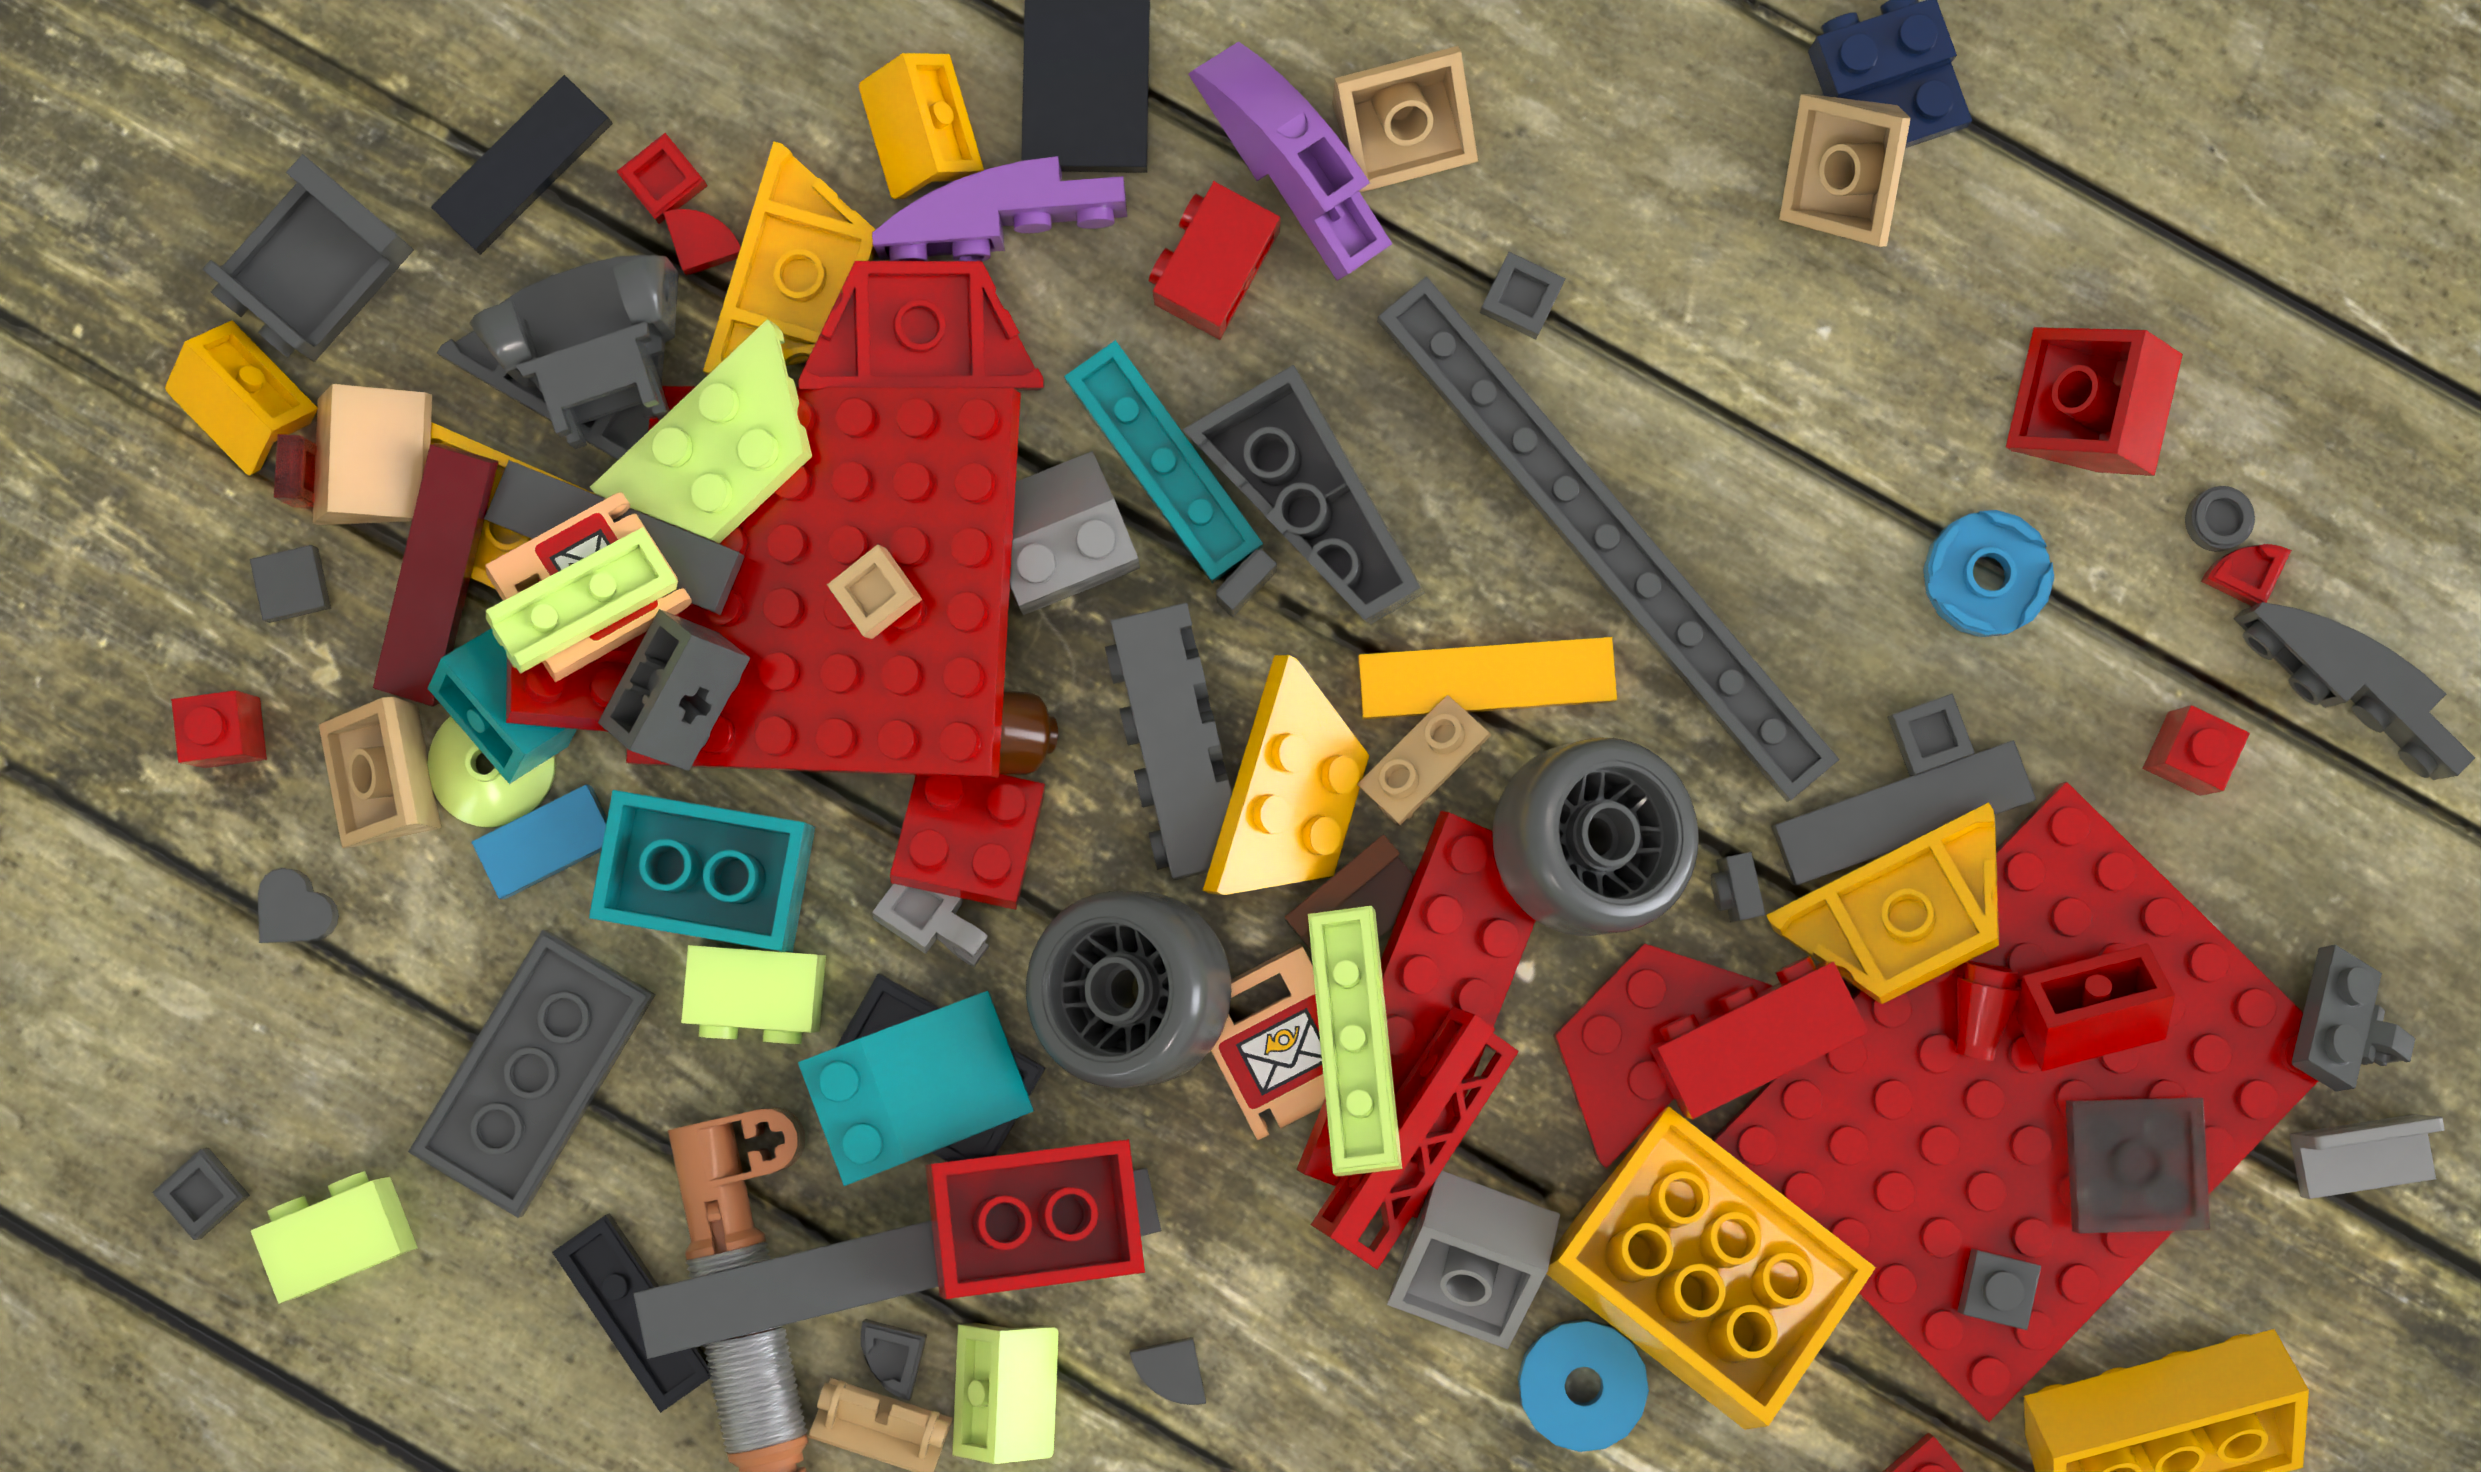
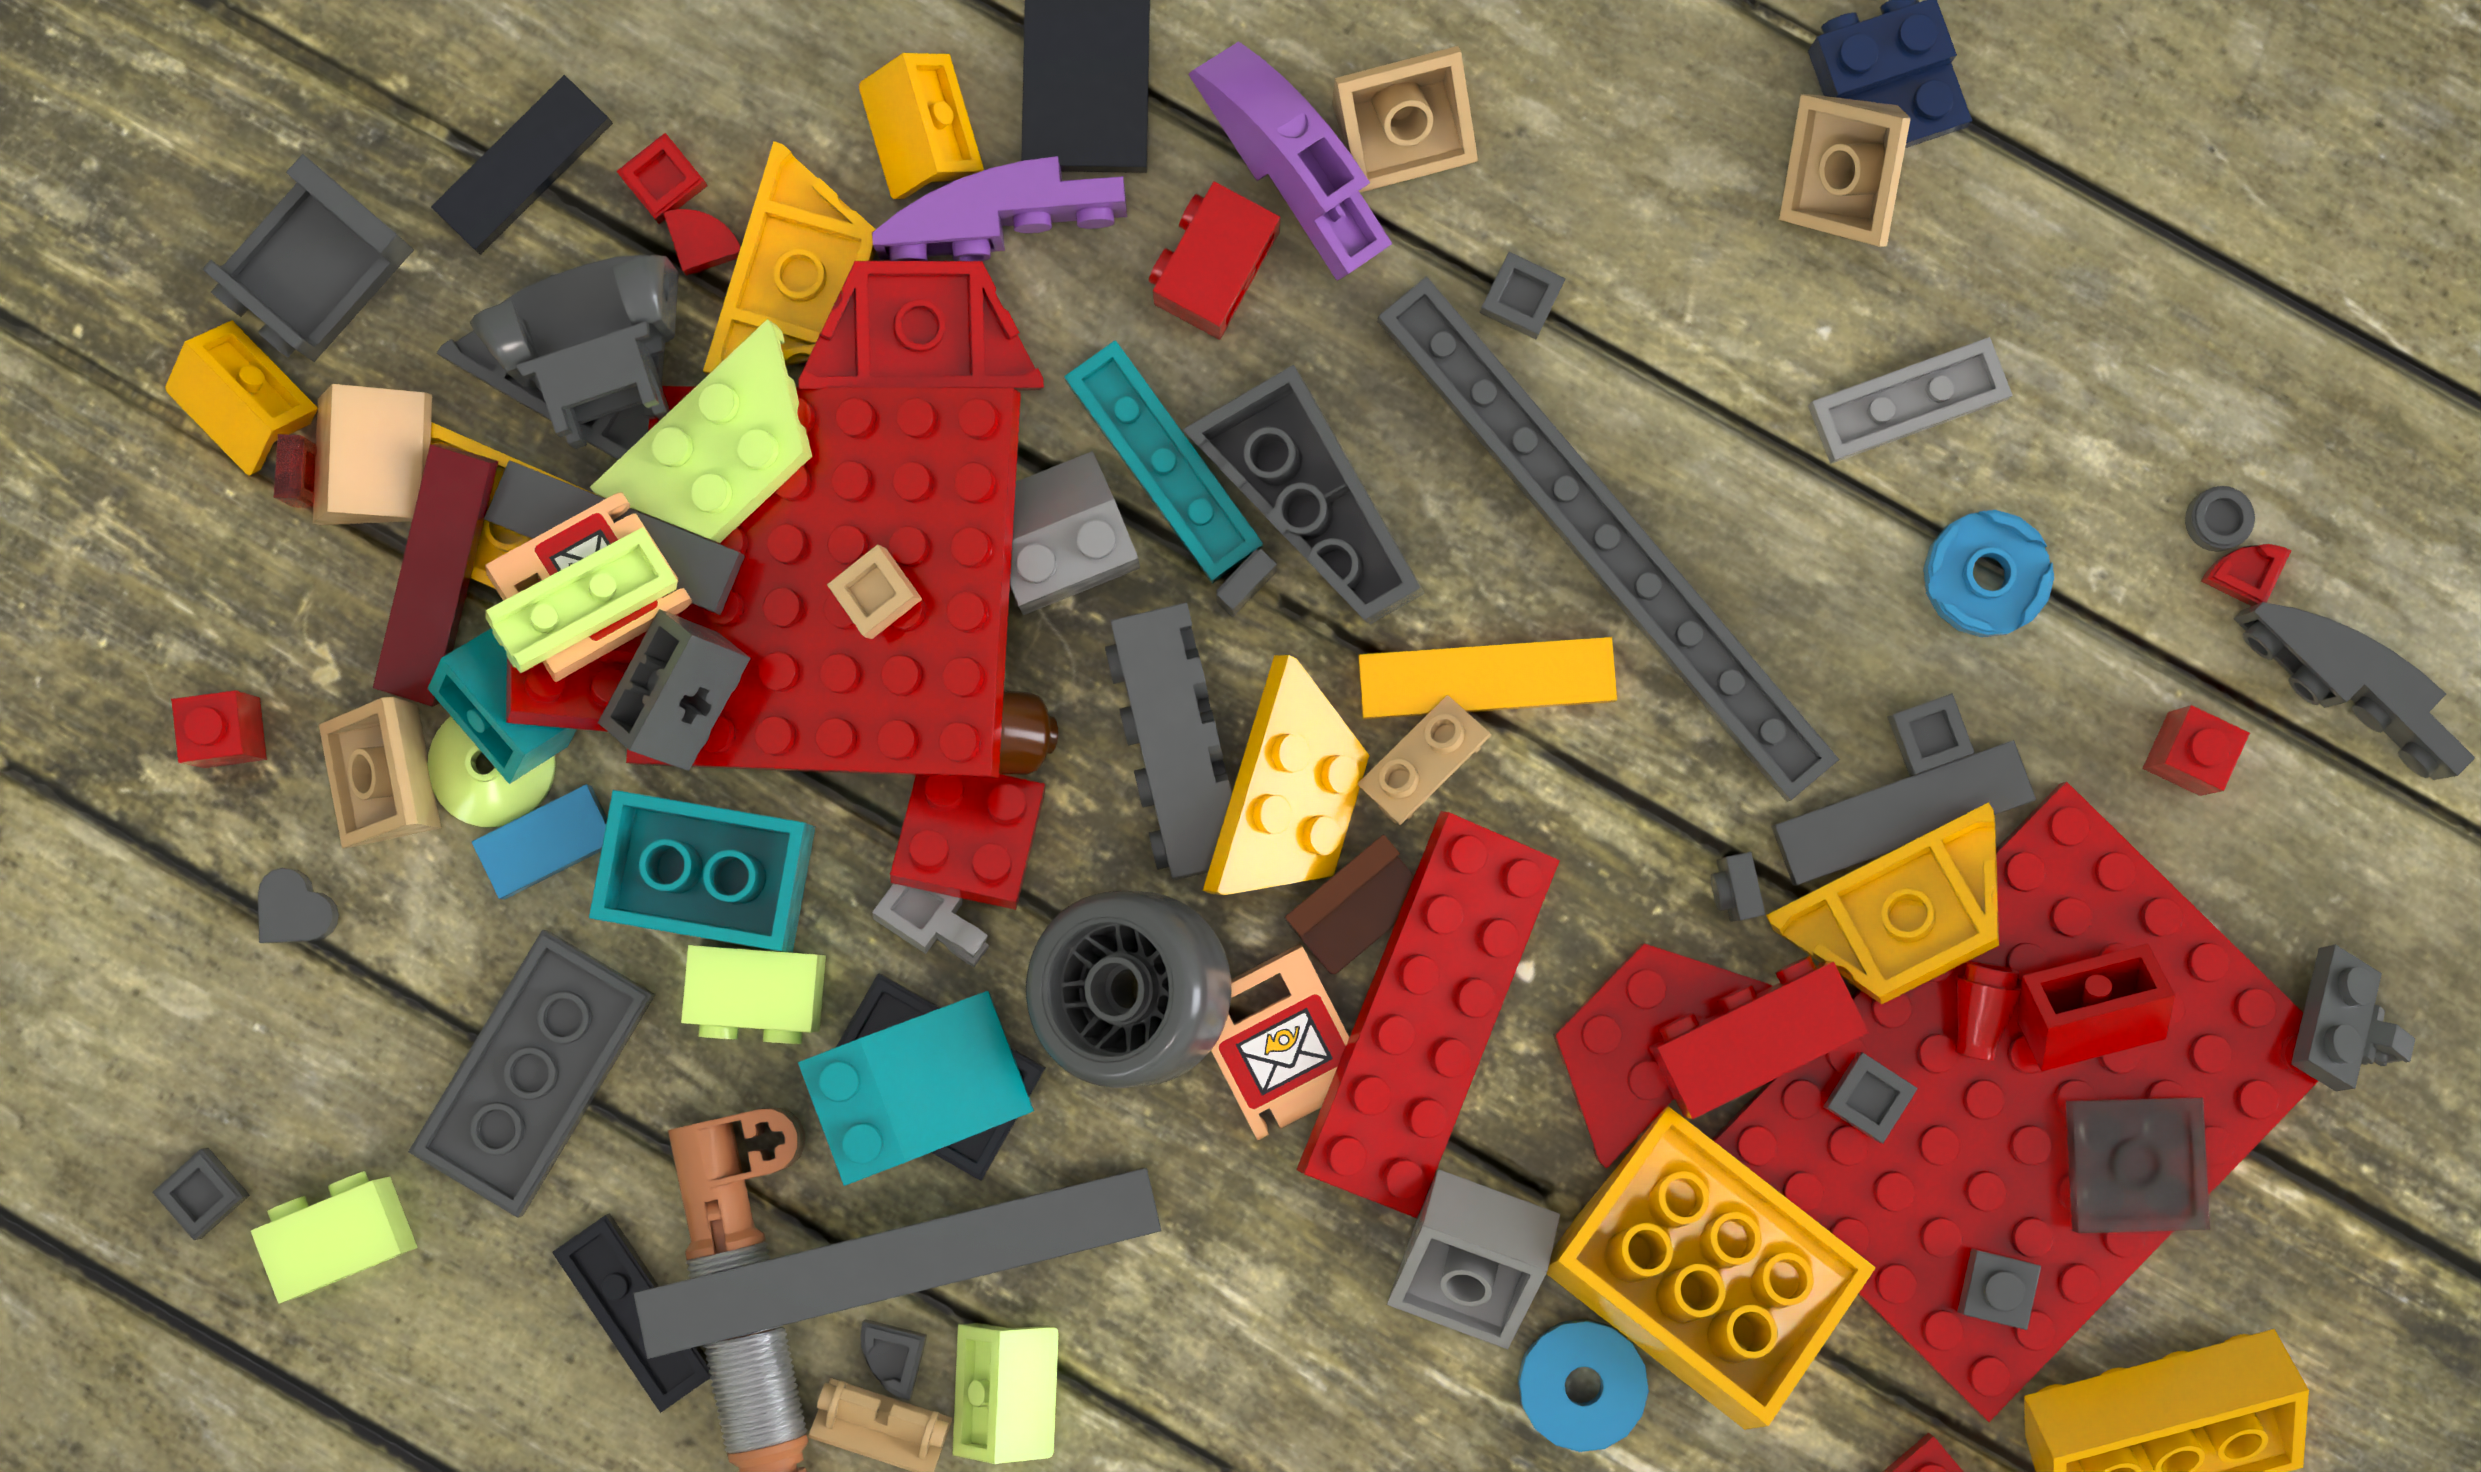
dark grey tile [250,545,331,623] -> none
red brick [925,1139,1145,1299] -> none
dark grey tile [1130,1337,1206,1405] -> none
yellowish green tile [1308,906,1402,1176] -> none
red fence [1311,1007,1519,1270] -> none
dark grey wheel [1492,737,1699,936] -> none
red slope [2006,327,2183,476] -> none
light grey panel [2289,1114,2445,1199] -> none
none -> light grey plate [1808,337,2013,464]
none -> dark grey plate [1823,1052,1918,1143]

